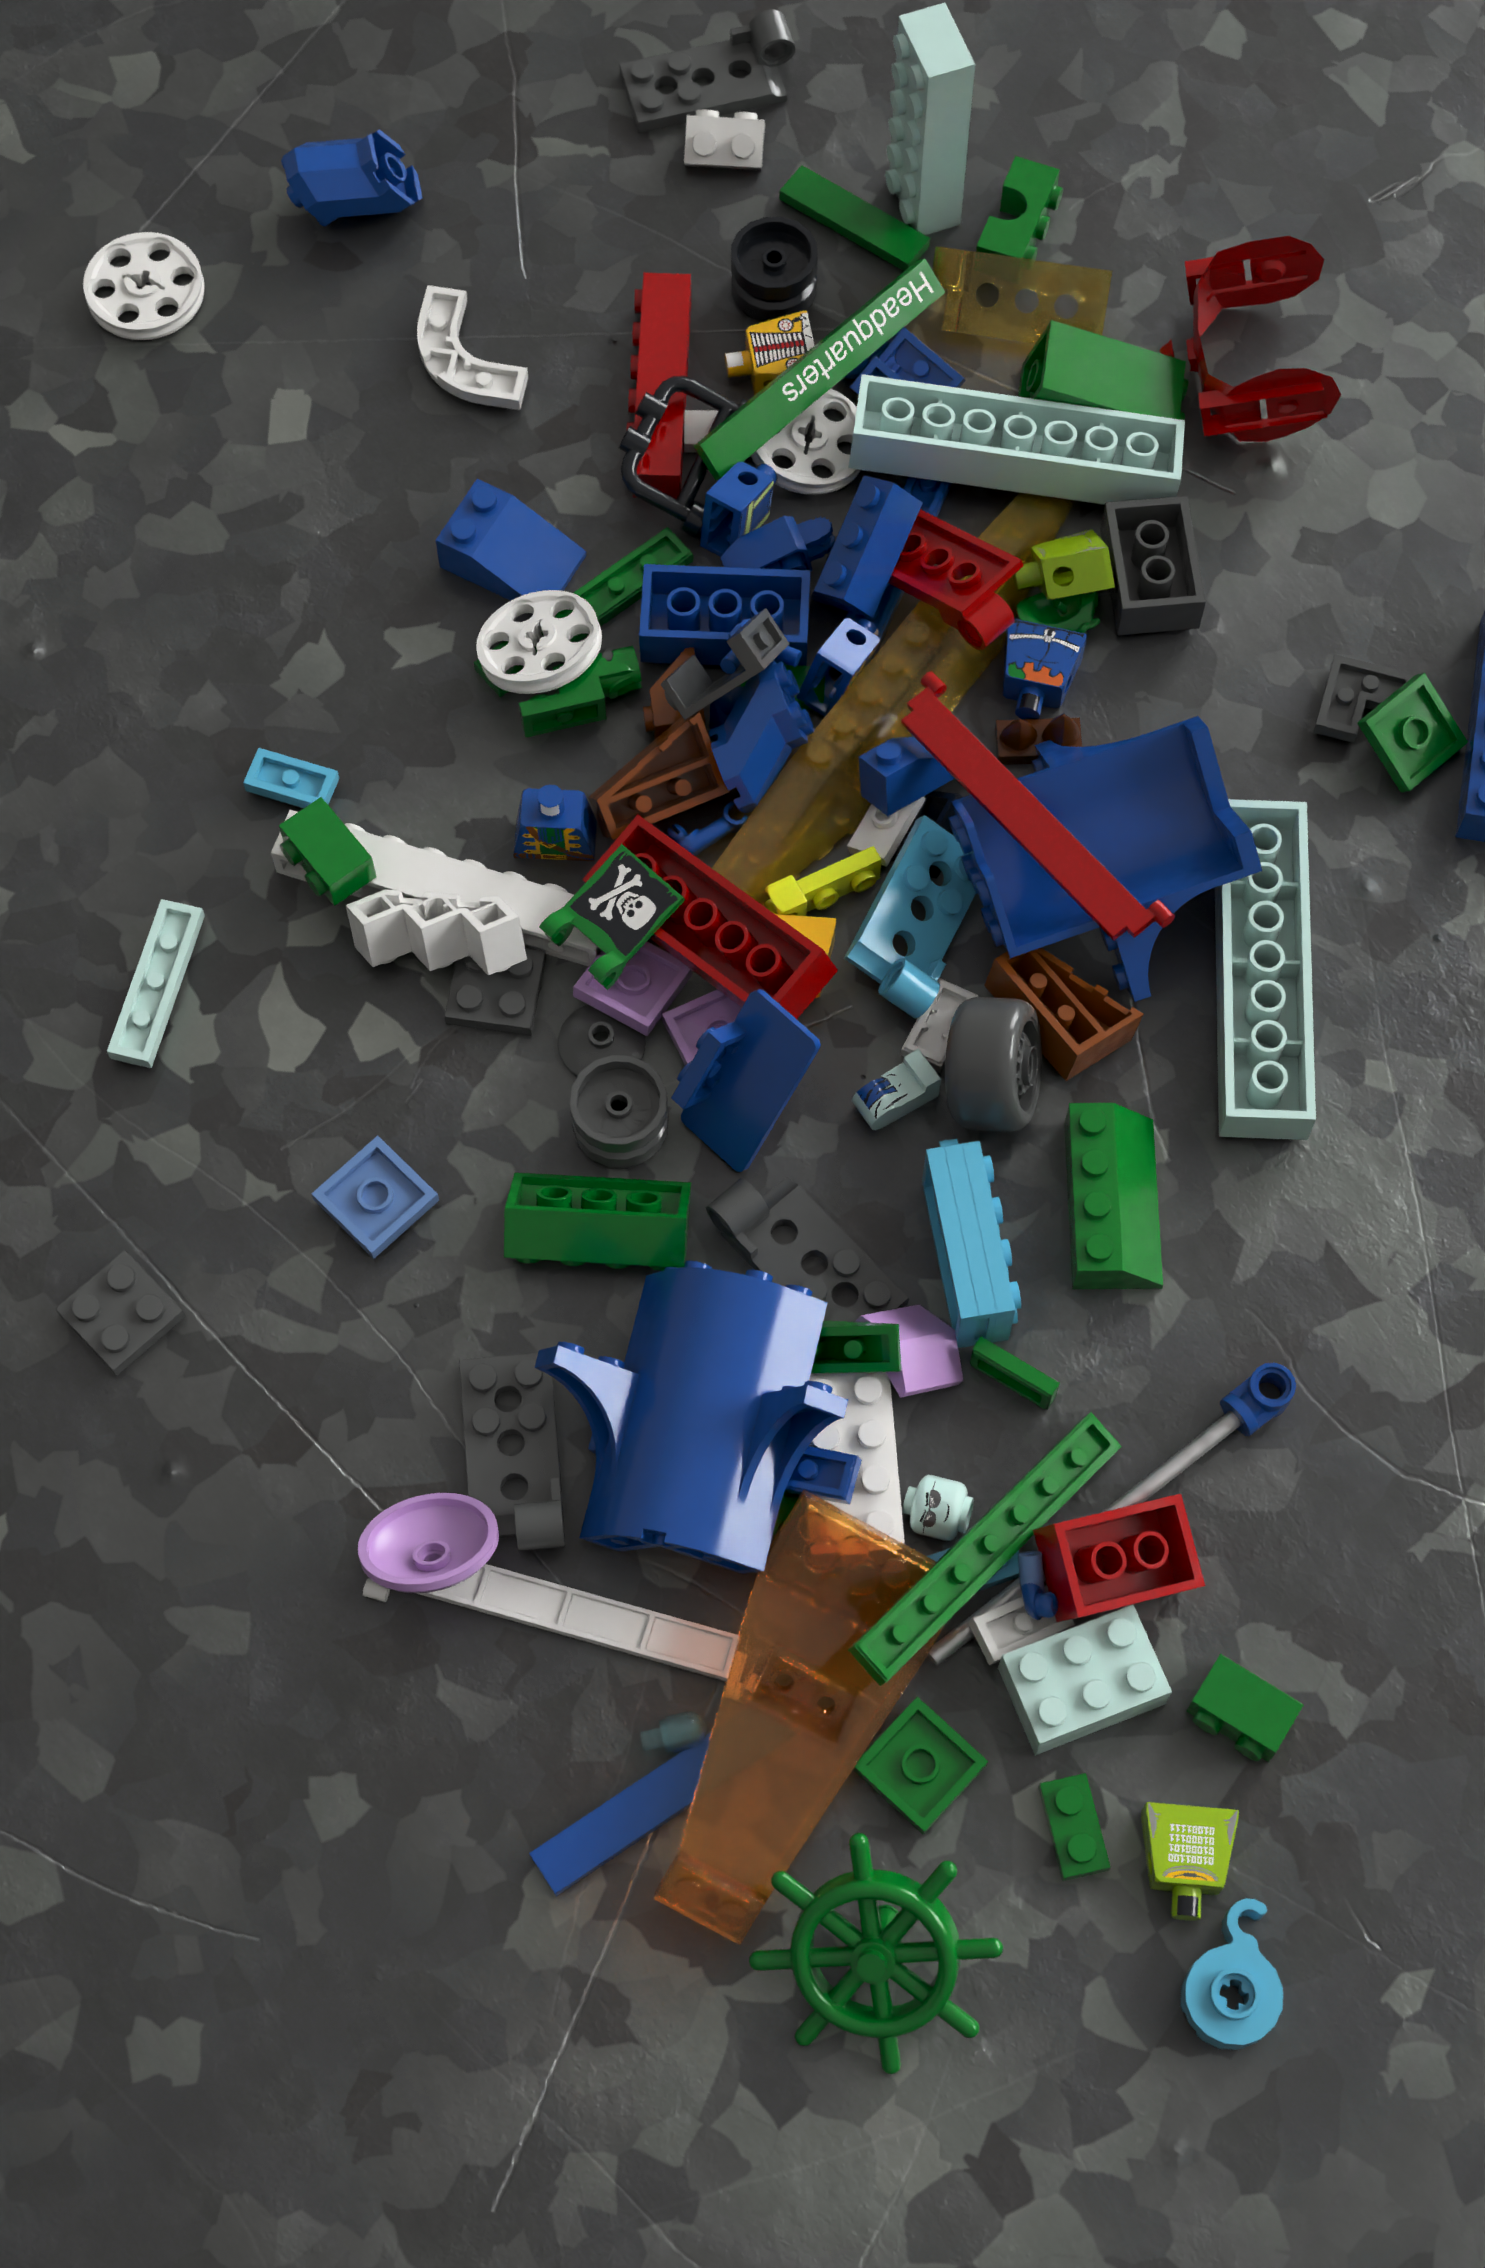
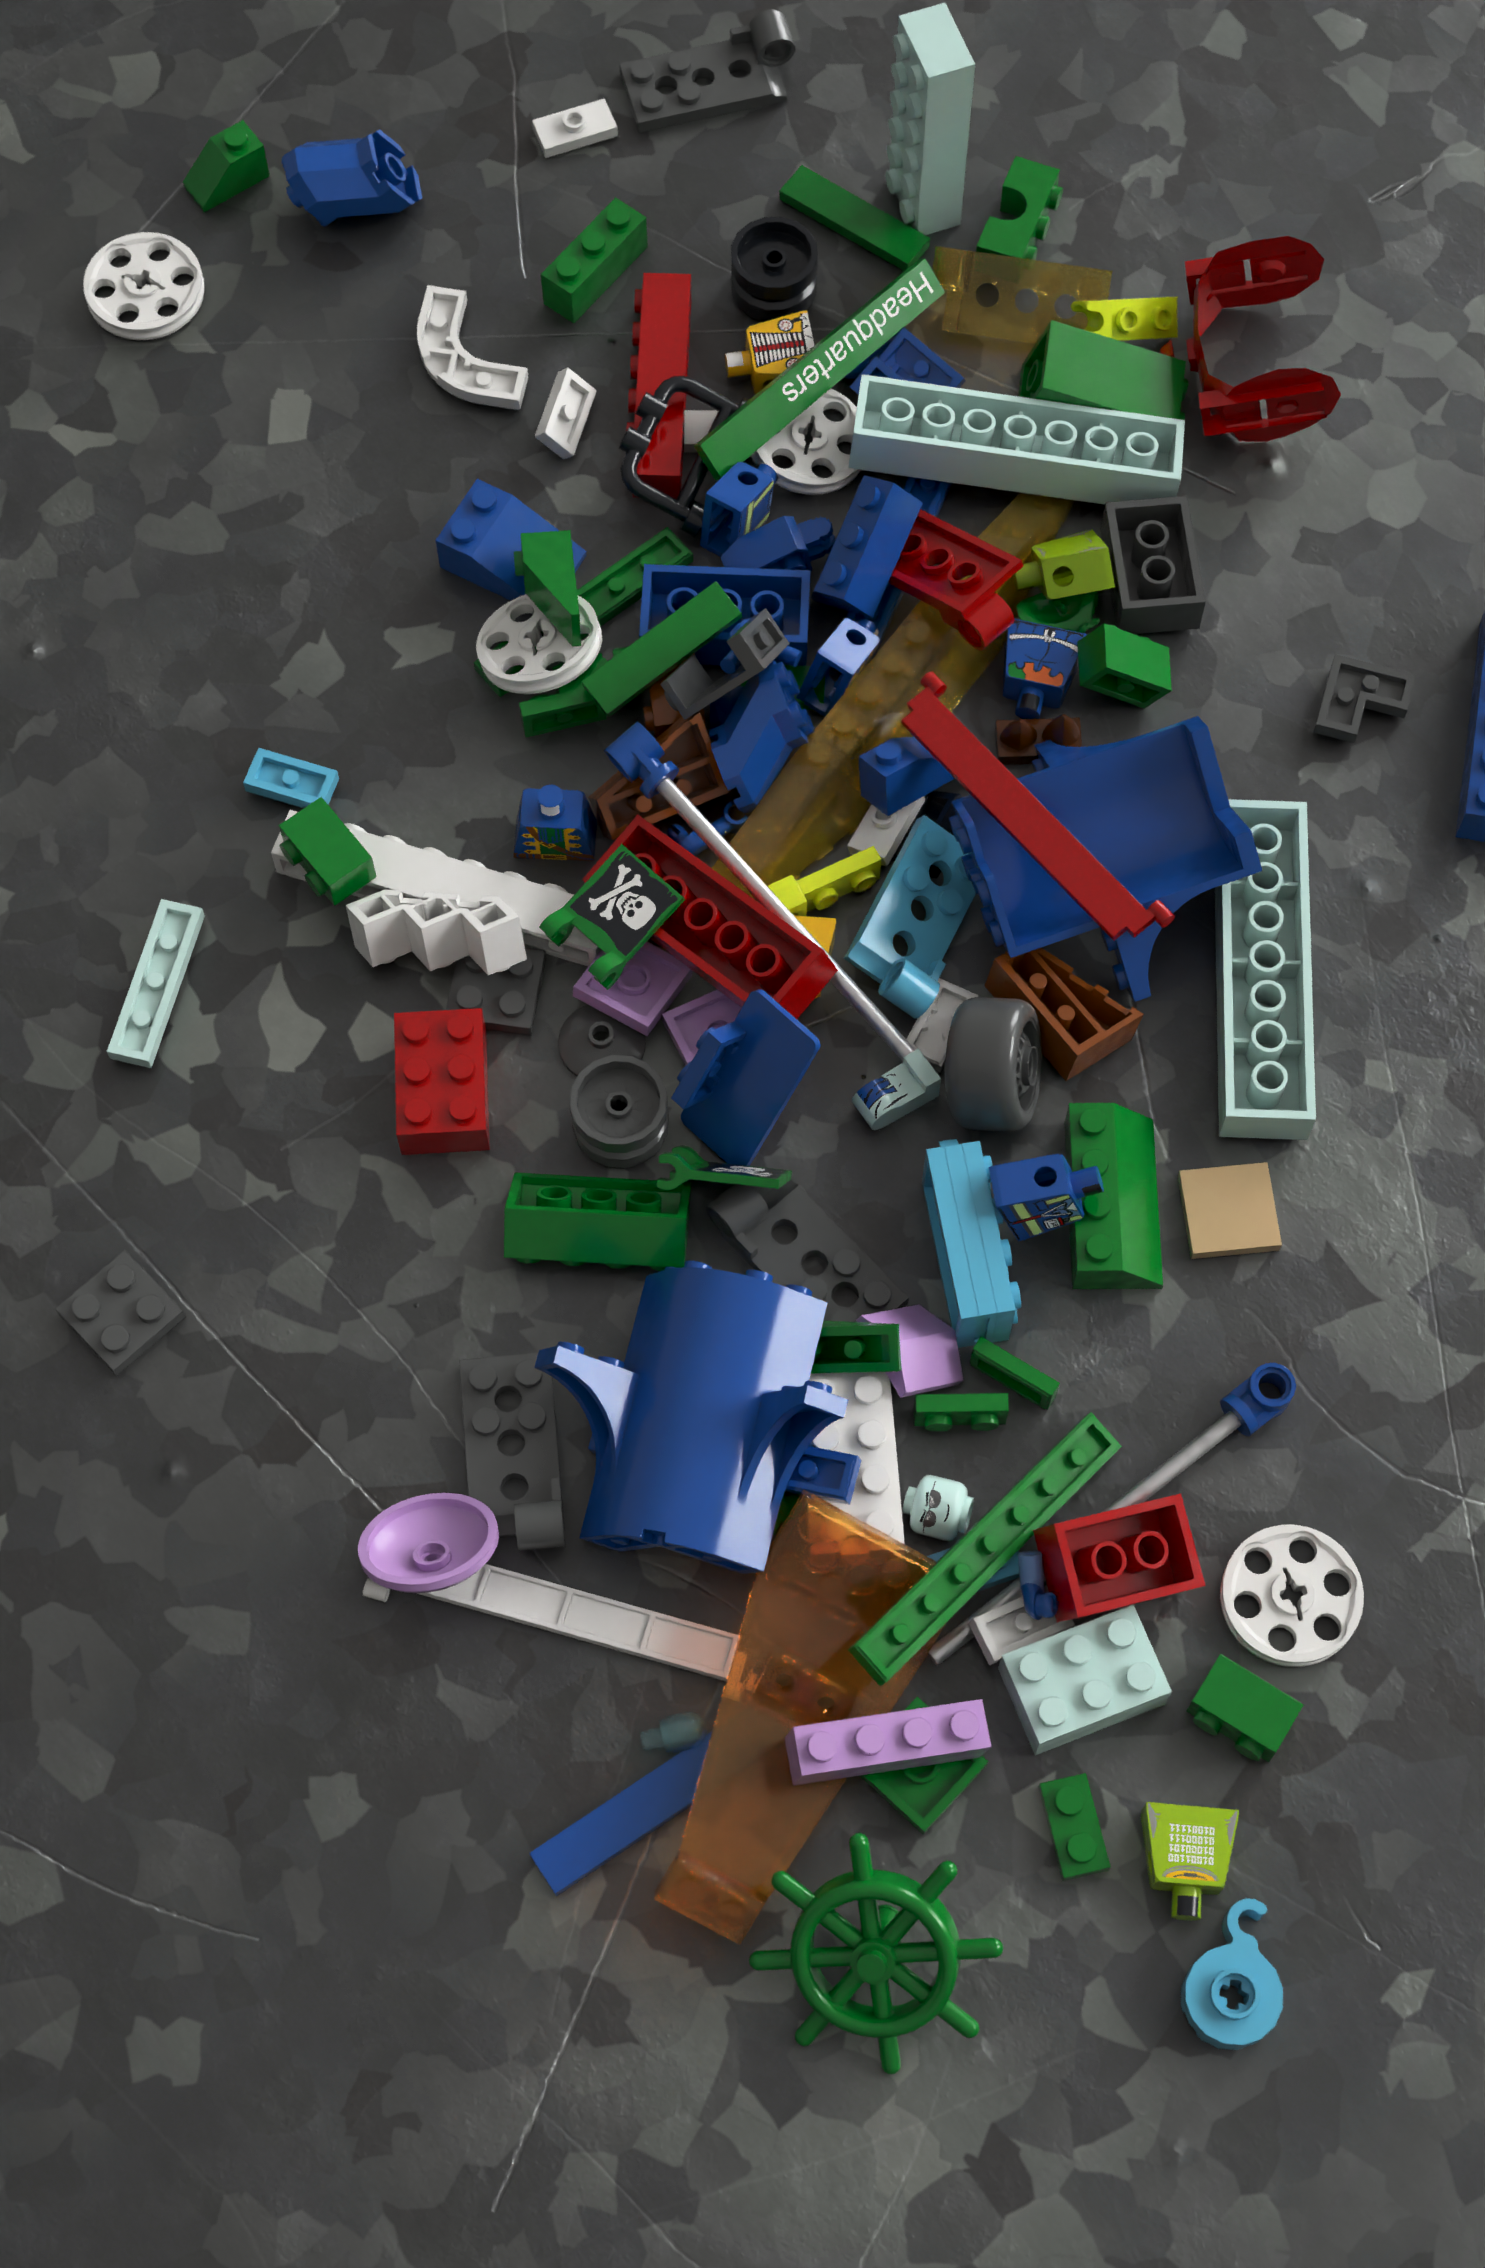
medium blue plate [311,1135,439,1259] -> none
white bracket [684,110,765,170] -> none
green plate [1357,673,1468,792] -> none
none -> green slope [183,120,270,212]
none -> red brick [394,1008,490,1155]
none -> green slope [513,530,581,647]
none -> white plate [532,98,618,158]
none -> white plate [534,368,597,460]
none -> green brick [541,197,648,324]
none -> green tile [582,581,742,718]
none -> flat silver piece [604,722,915,1061]
none -> green flag [656,1145,792,1190]
none -> lavender brick [785,1699,991,1786]
none -> green plate [914,1393,1009,1432]
none -> blue torso [989,1154,1104,1242]
none -> neon yellow plate [1071,297,1178,341]
none -> green brick [1077,623,1172,709]
none -> tan tile [1178,1162,1282,1259]
none -> white wedge [1220,1525,1364,1667]

